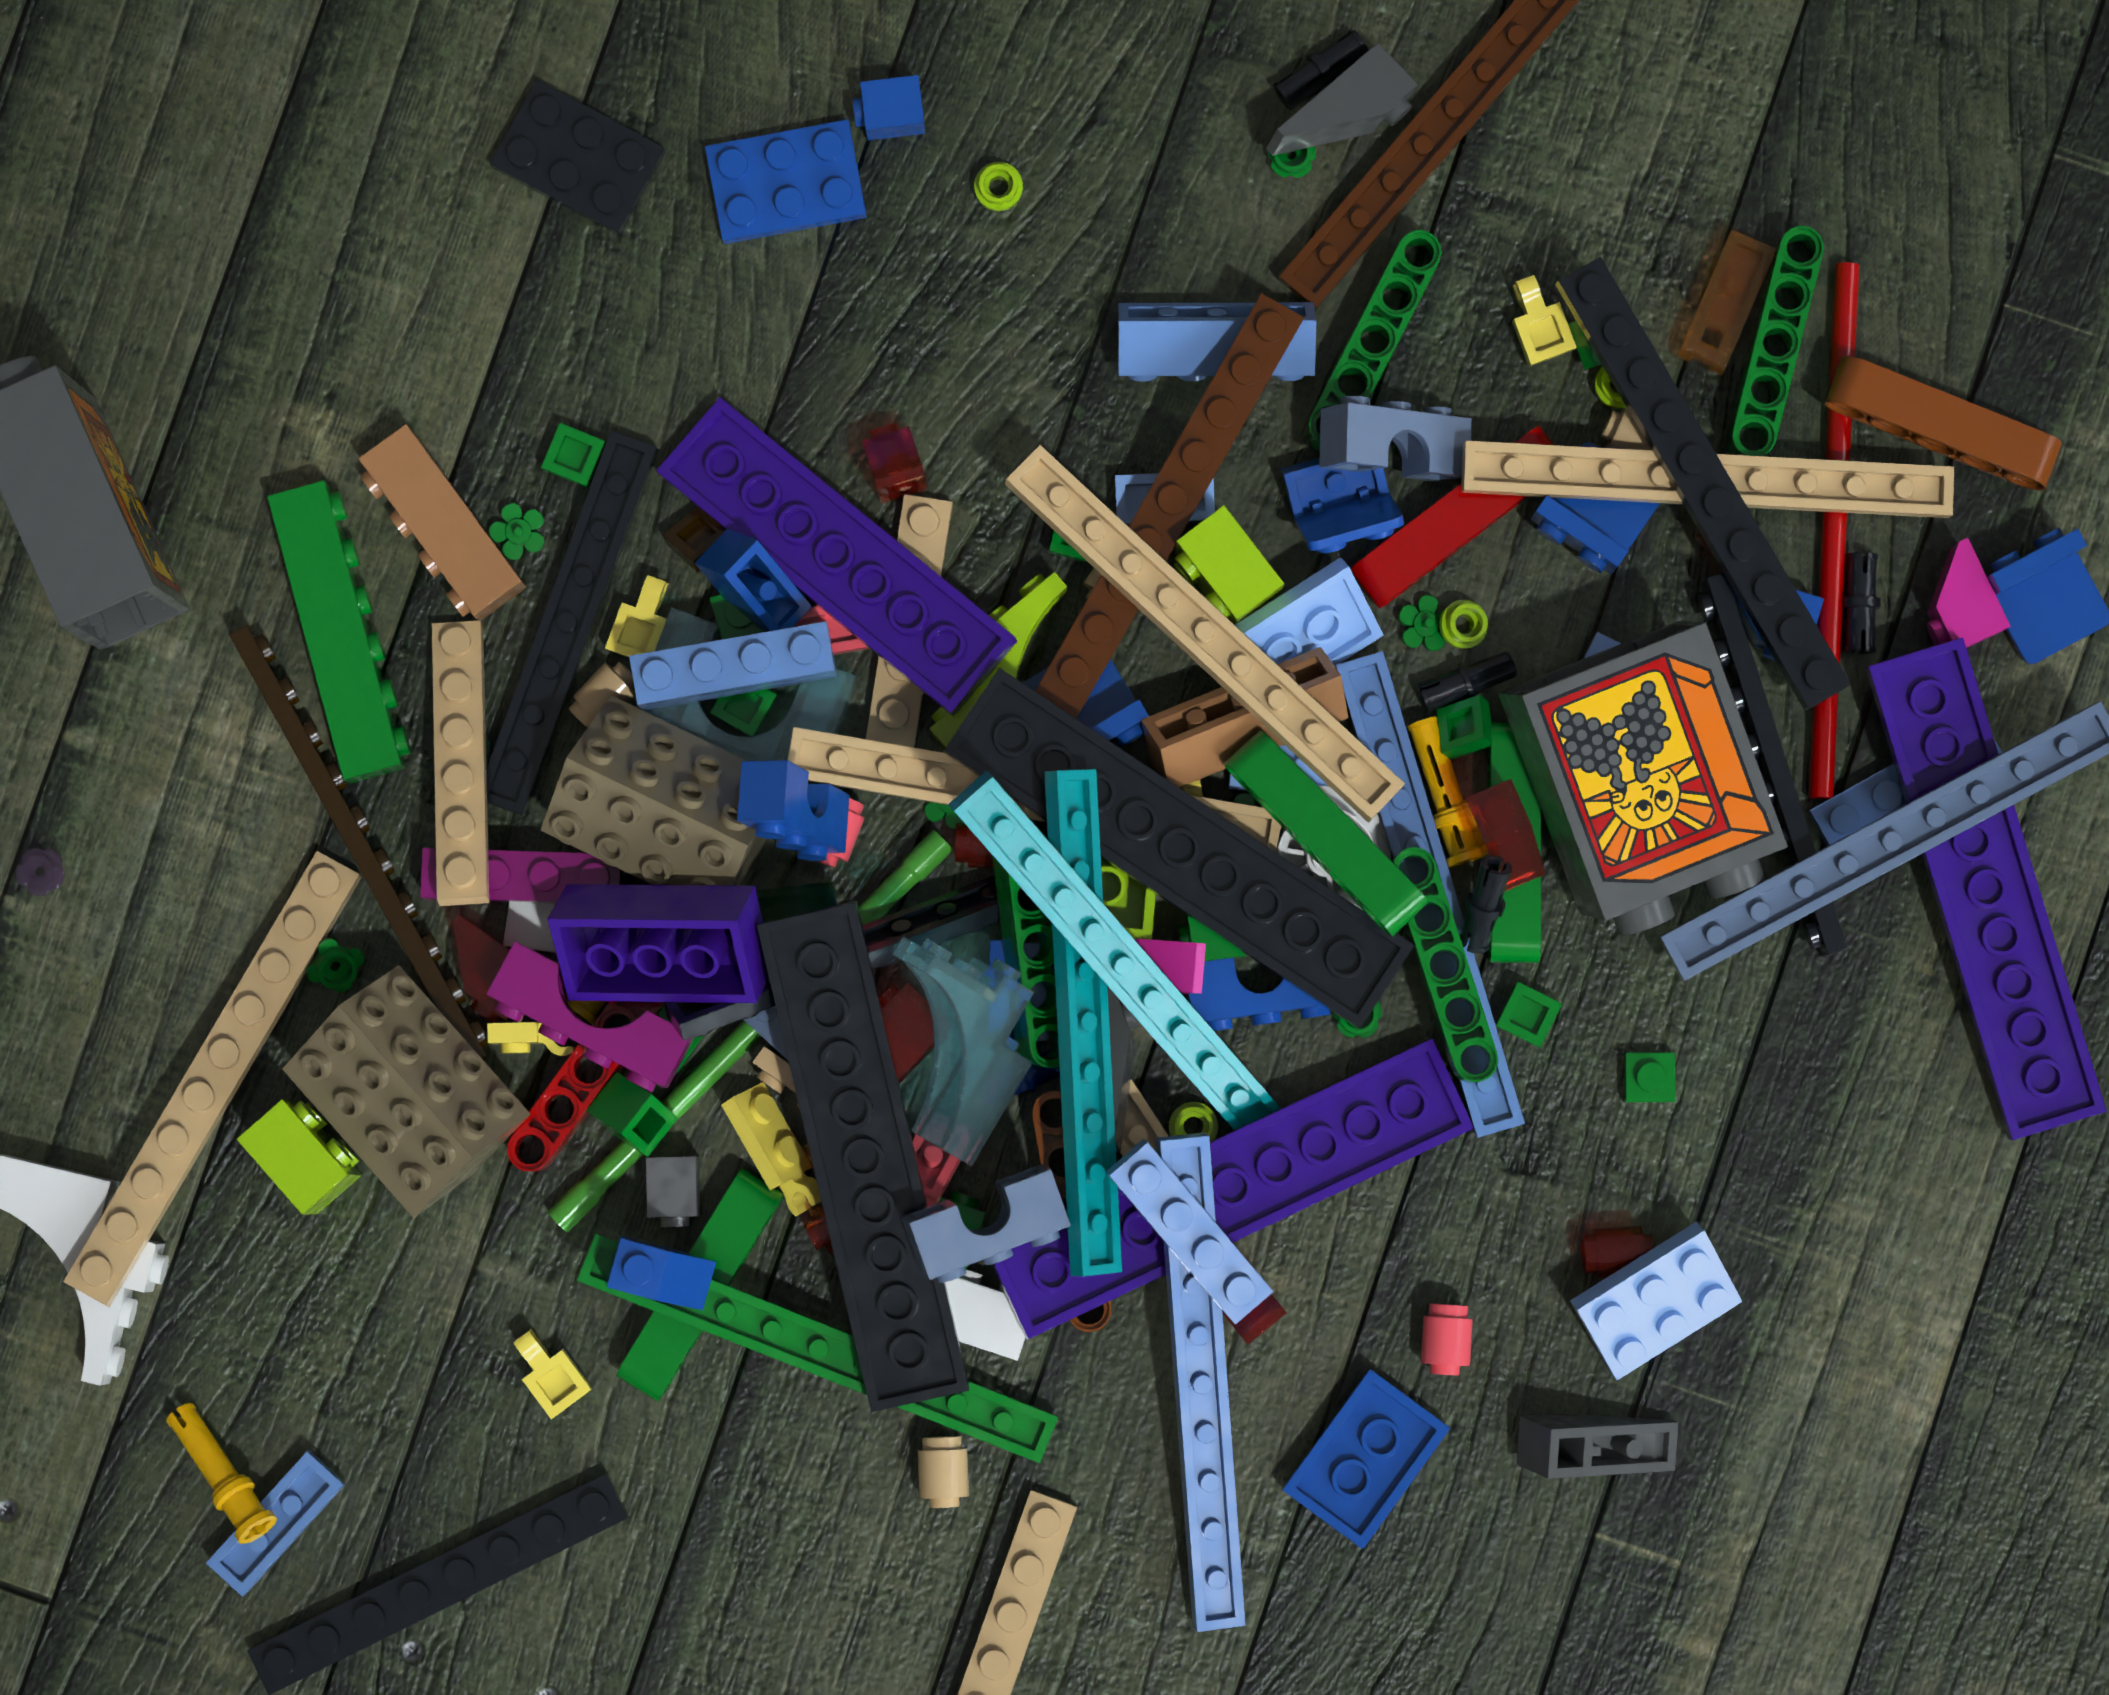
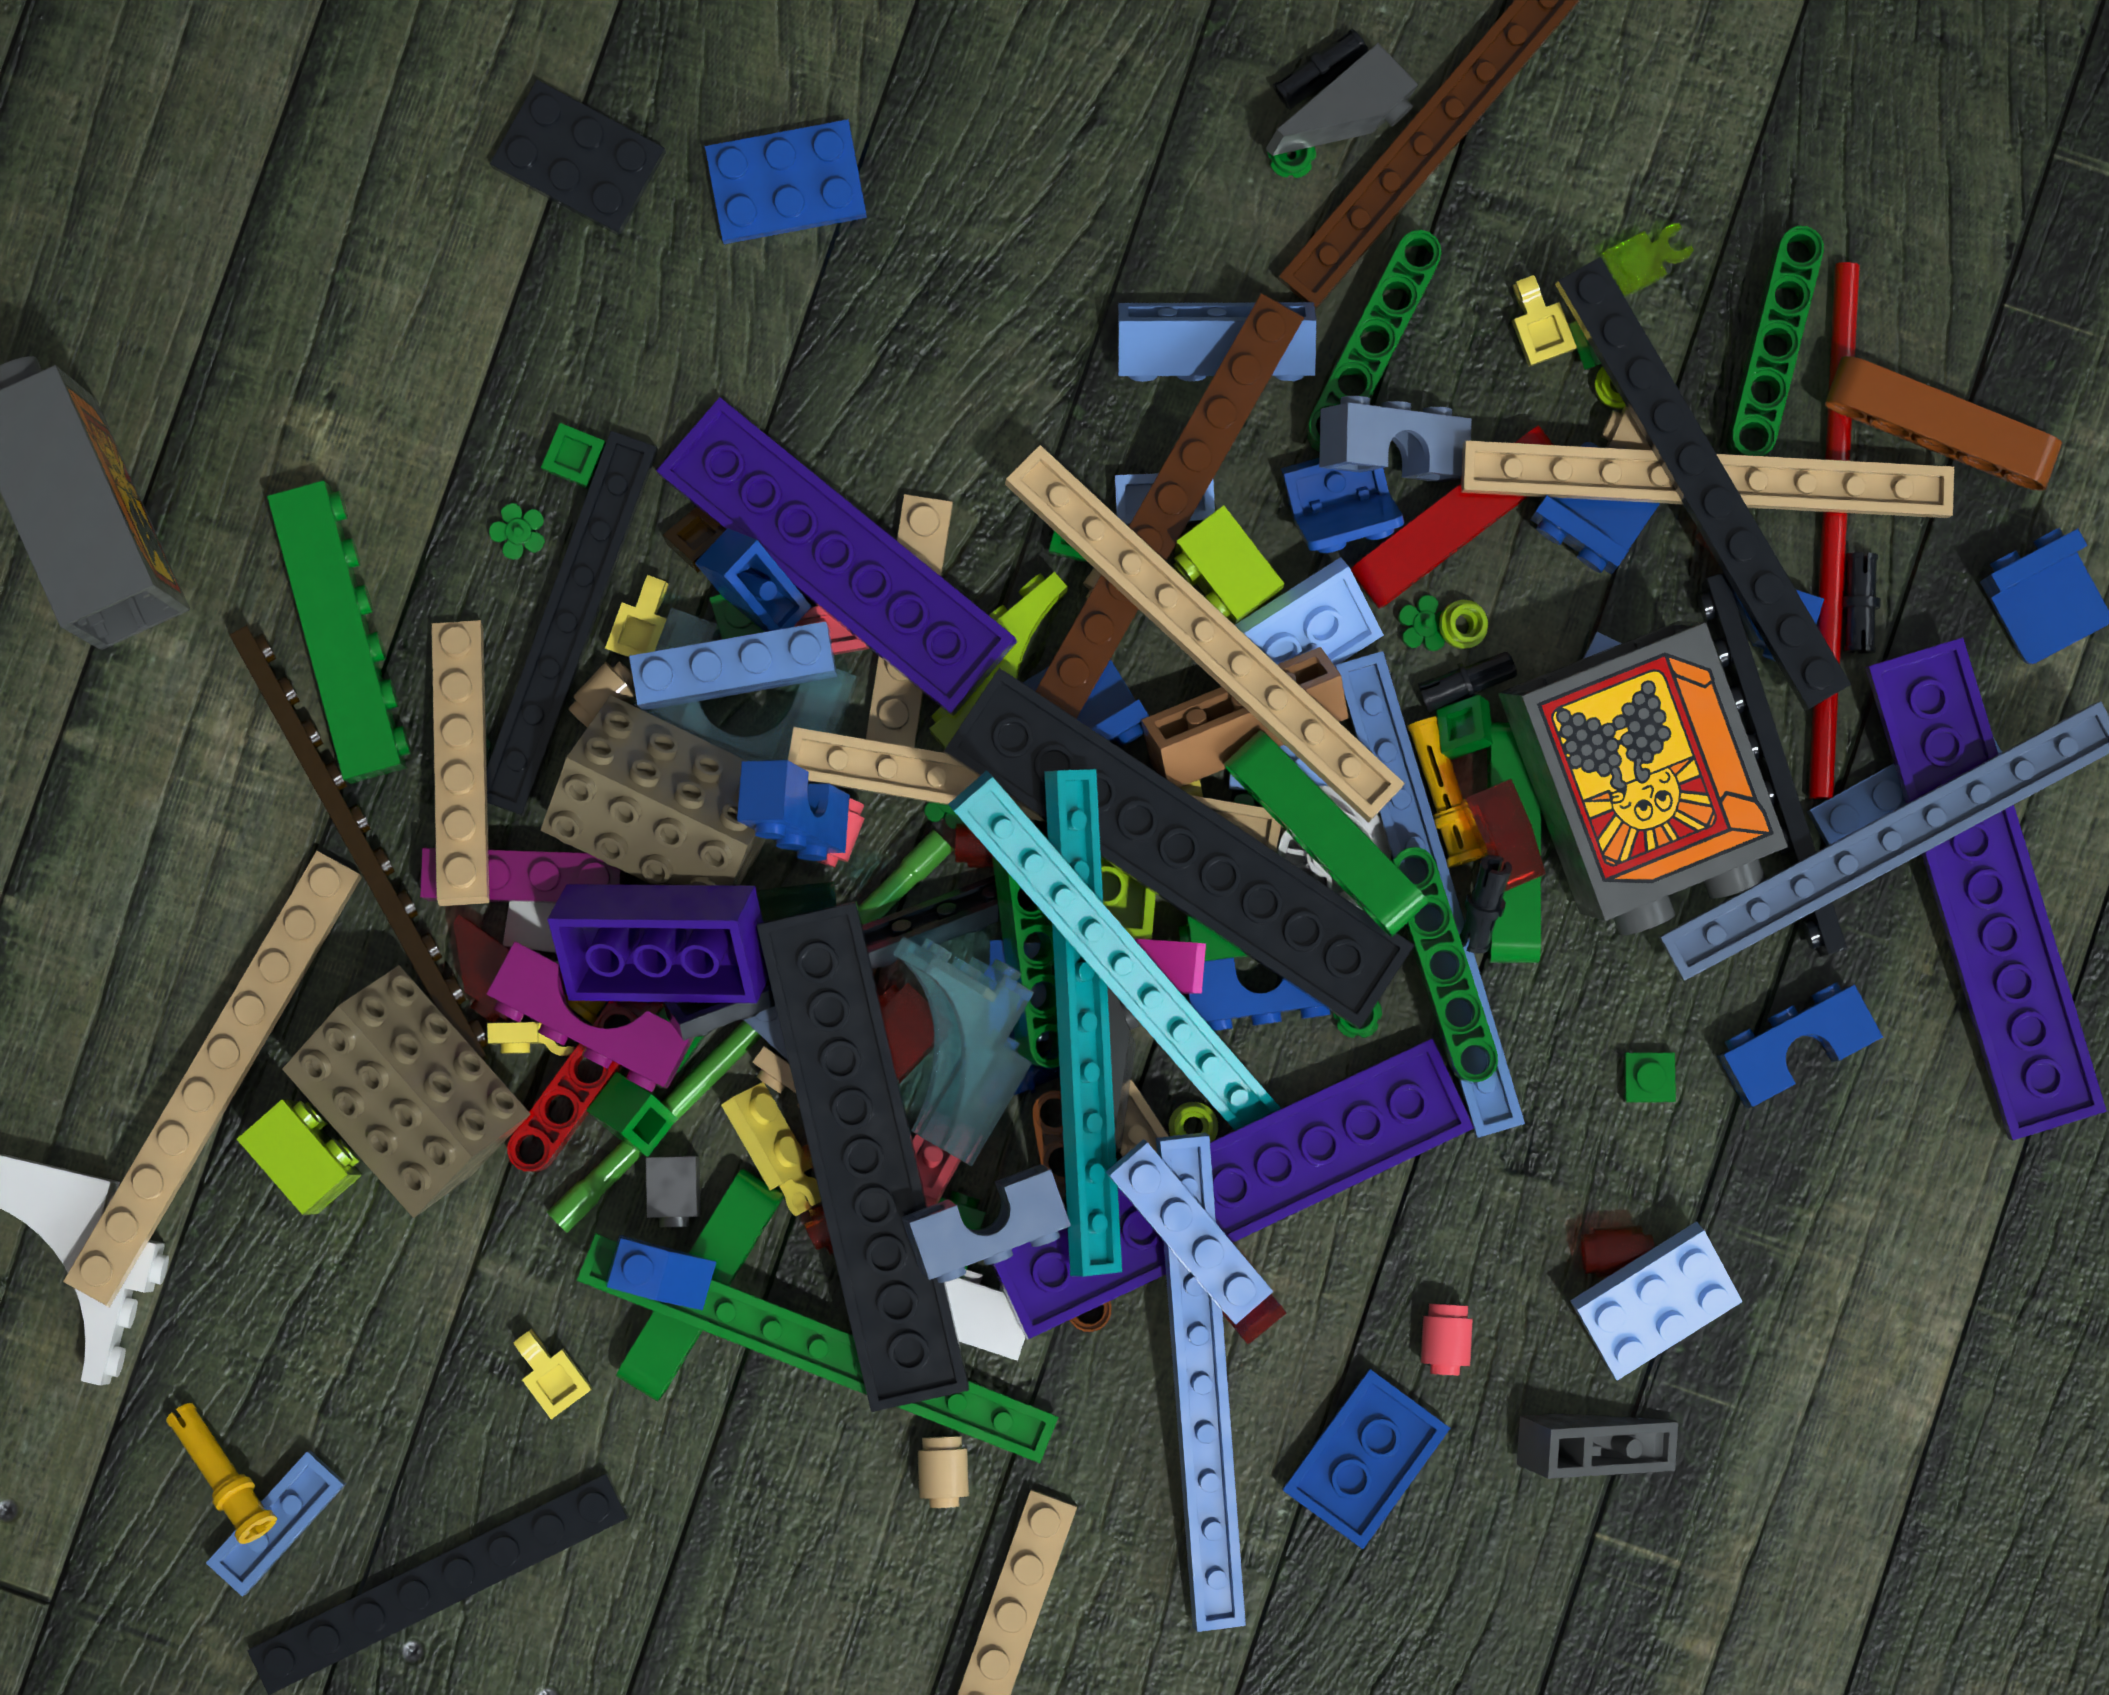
clear purple plate [16,848,65,896] -> none
green plate [306,938,364,993] -> none
medium nougat brick [358,424,527,621] -> none
green plate [710,689,778,739] -> none
blue brick [852,75,926,141] -> none
clear red slope [862,423,928,504] -> none
lime plate [974,162,1023,211] -> none
green plate [1495,982,1562,1048] -> none
clear orange plate [1676,230,1776,376] -> none
dark pink slope [1926,538,2011,648] -> none
none -> clear neon green plate [1600,223,1694,298]
none -> blue arch [1717,982,1883,1108]

